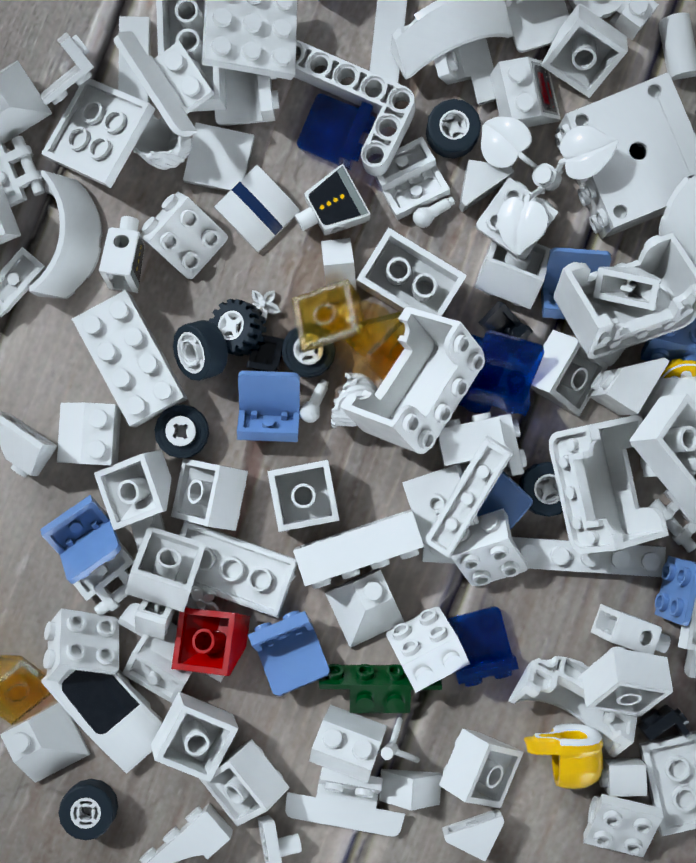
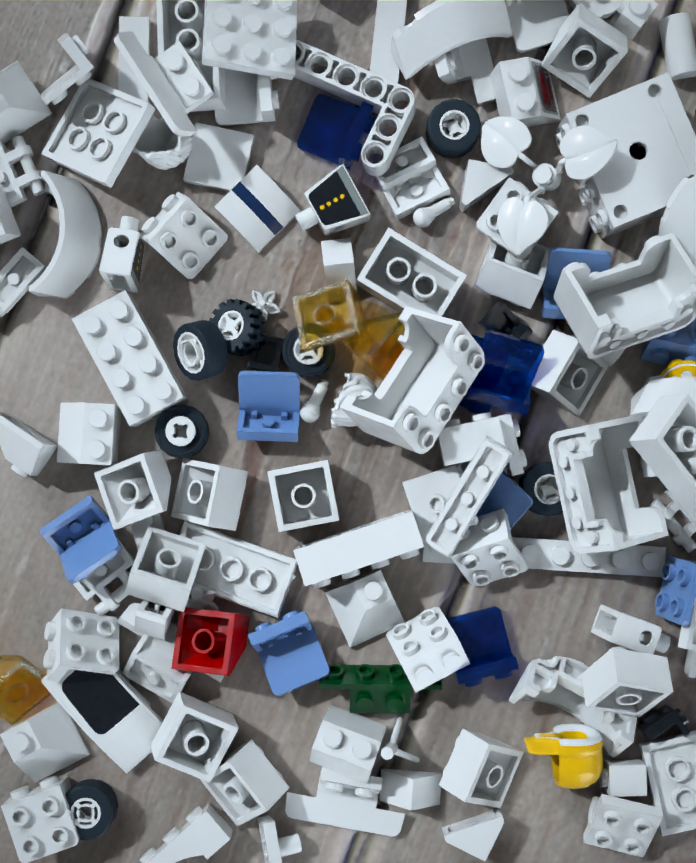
white slope [589,358,669,416] -> none
white slope [593,266,661,311] -> none
none -> white bracket [1,775,80,863]

